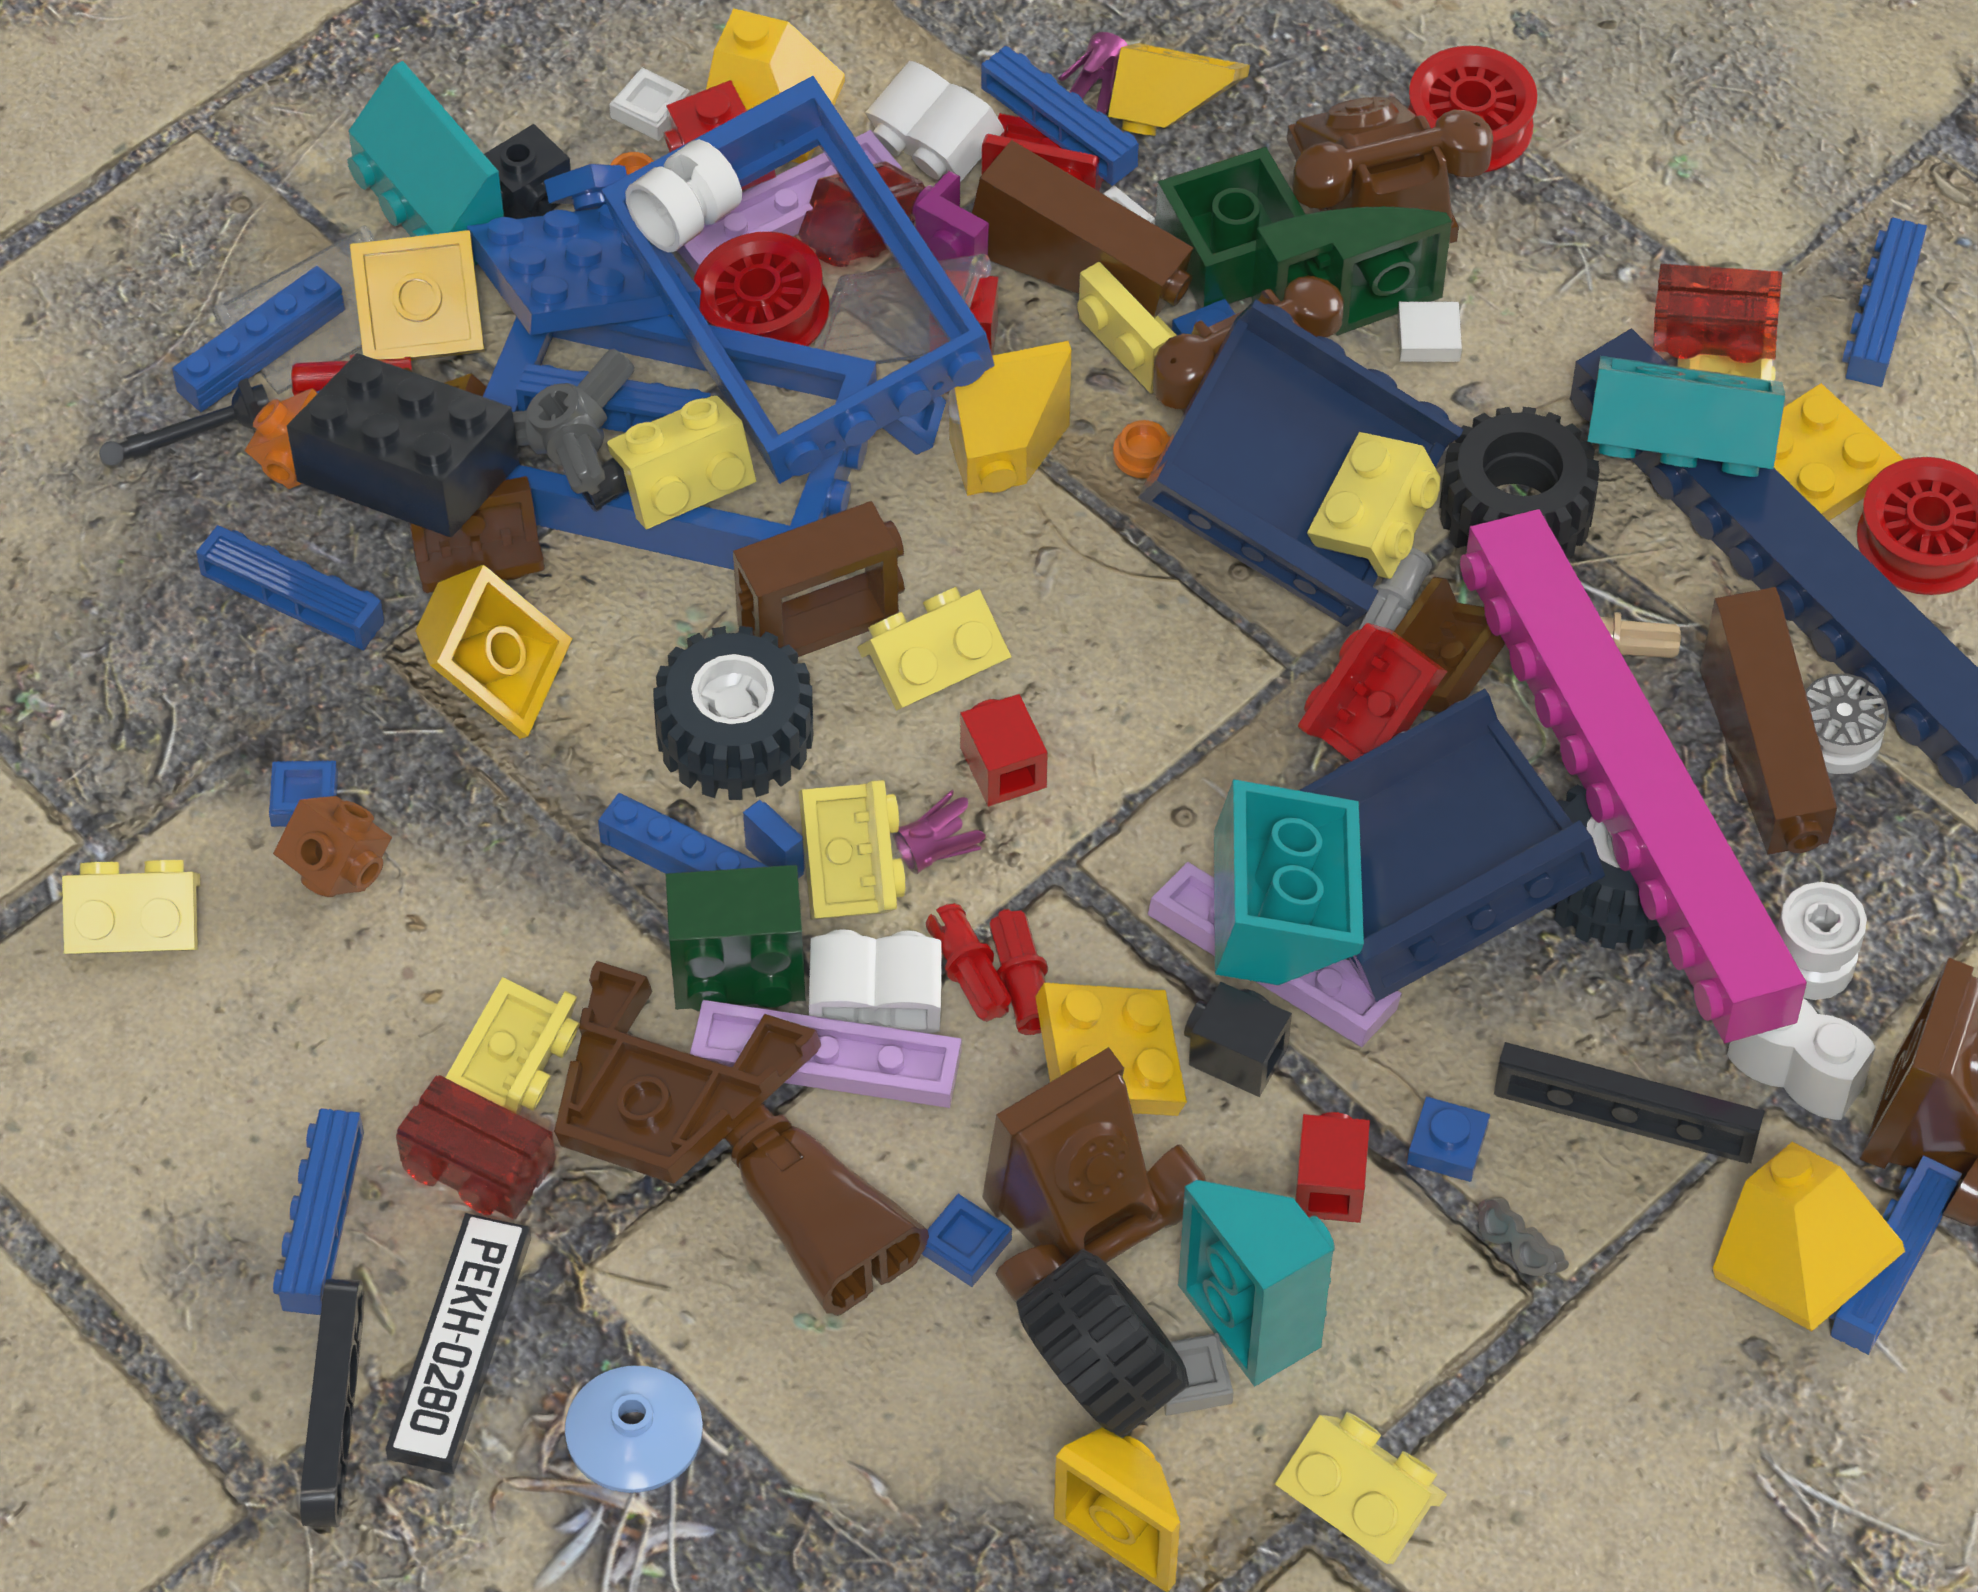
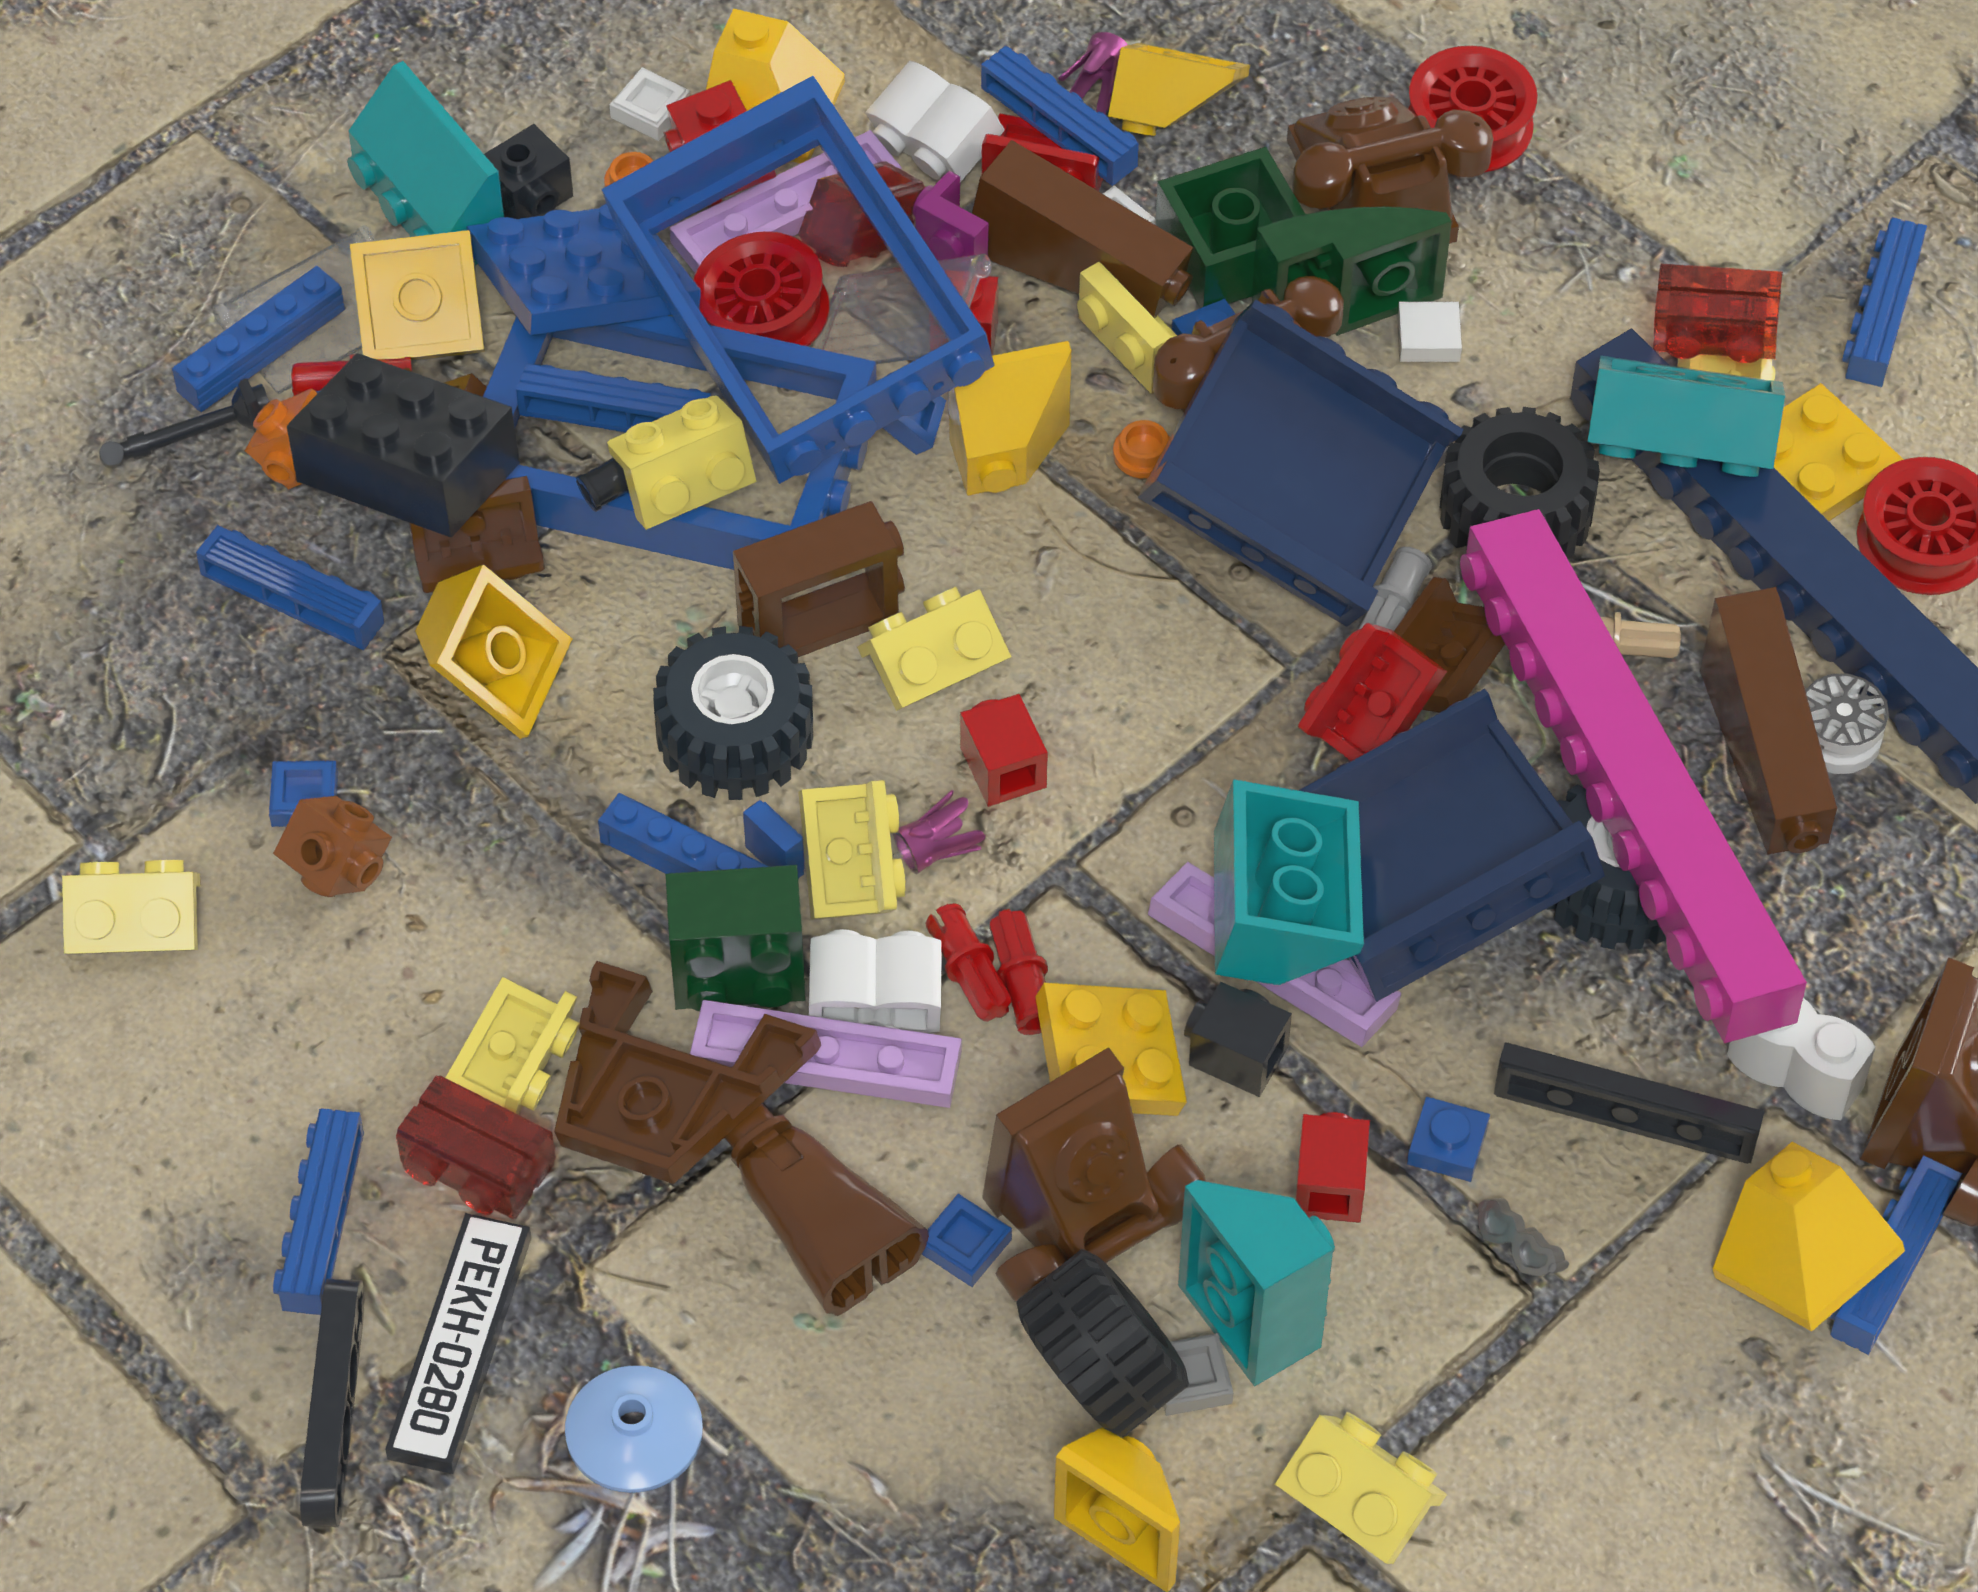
dark grey bush [512,349,635,495] -> none
blue plate [544,164,627,211] -> none
white wheel [625,139,742,253] -> none
light yellow bracket [1307,432,1441,579] -> none
white wheel [1778,882,1867,1000] -> none

